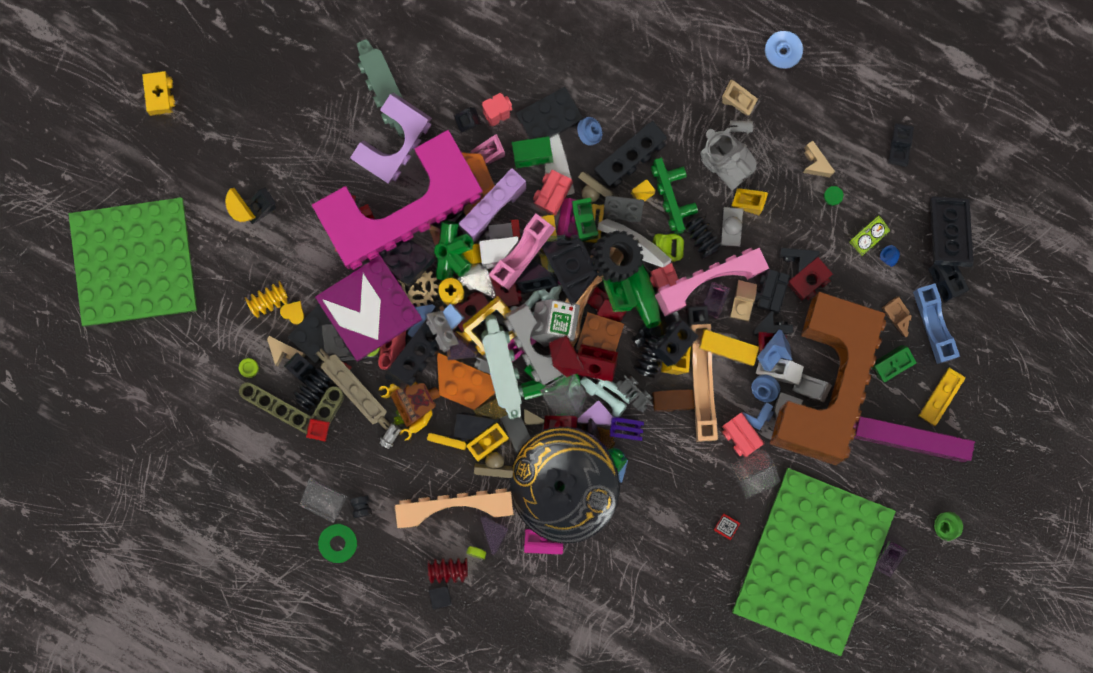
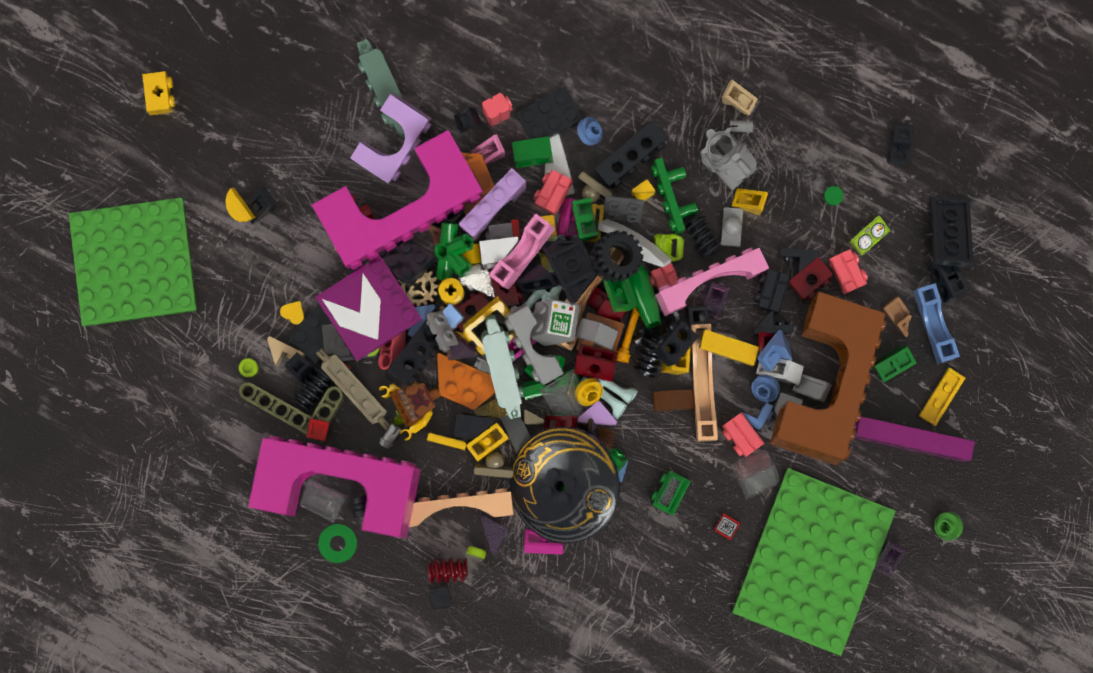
yellow piece [245,281,288,318] -> none
dark red slope [549,335,584,377] -> none
dark purple tile [610,417,644,441] -> none
dark grey hinge [616,375,653,413] -> none
tan slope [730,280,757,322] -> none
light blue dish [765,31,803,69] -> none
tan slope [803,141,835,177] -> none
blue tile [880,245,900,267] -> none
none -> dark pink arch [248,436,421,538]
none -> light grey slope [575,318,618,350]
none -> yellow plate [575,378,603,406]
none -> light orange piece [616,275,650,363]
none -> green window [650,471,691,516]
none -> coral brick [828,249,868,295]

